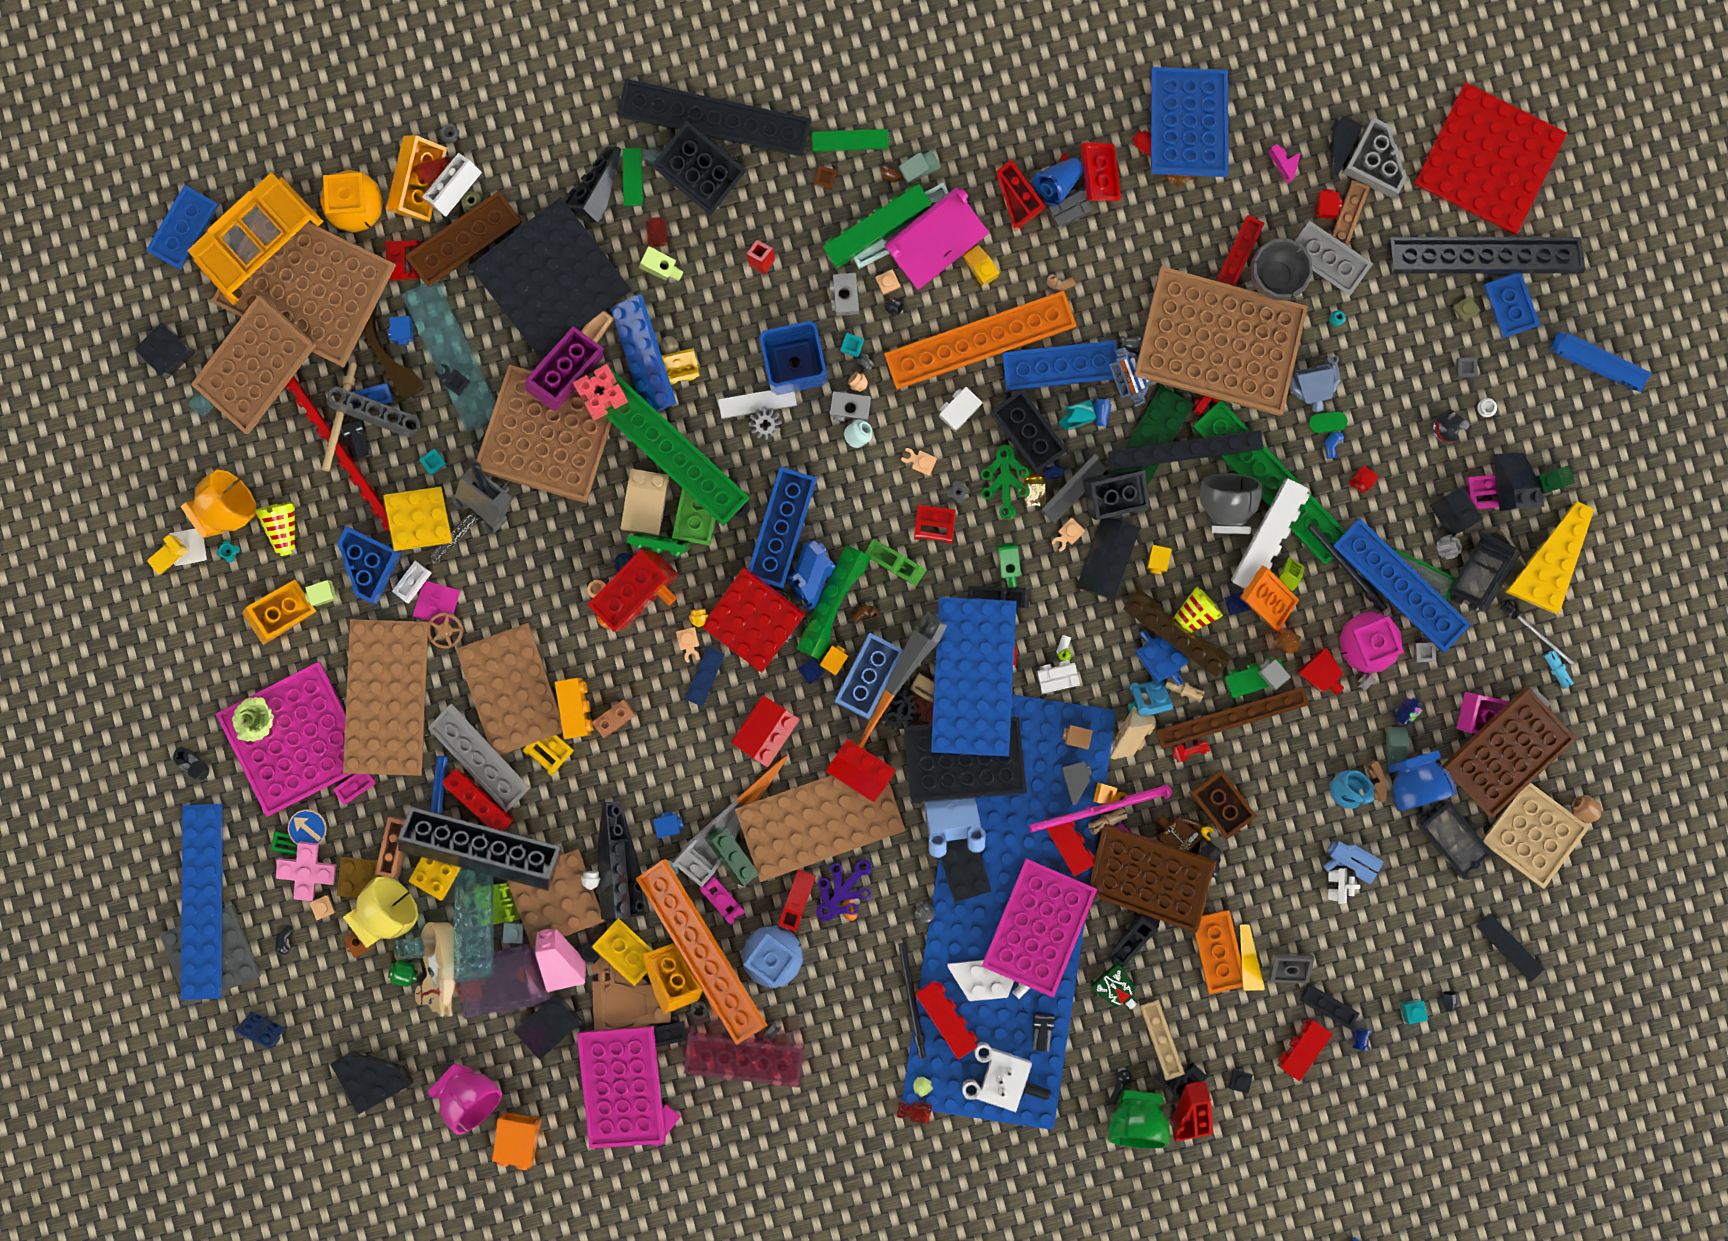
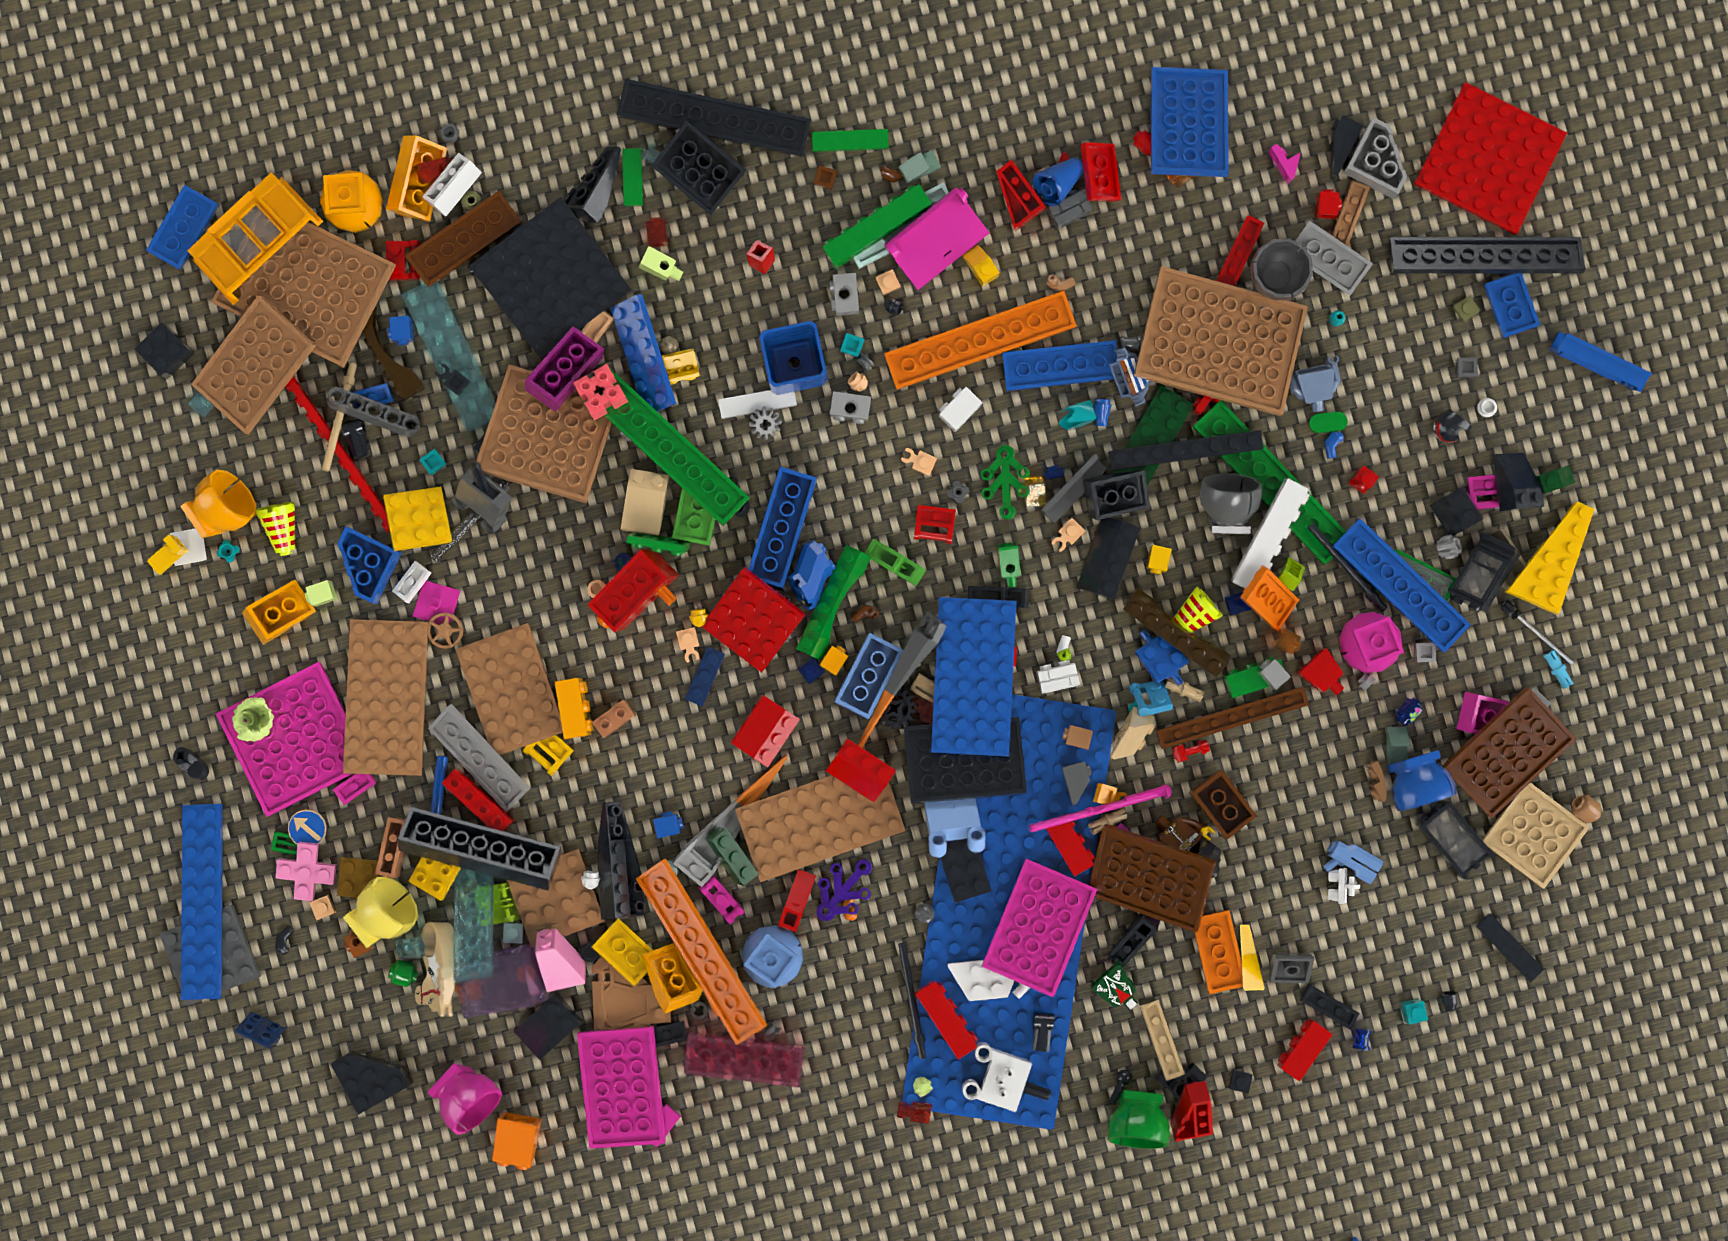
light aqua head [844,420,873,448] -> none
black brick [990,389,1068,475] -> none
dark azure helmet [1330,770,1375,809] -> none

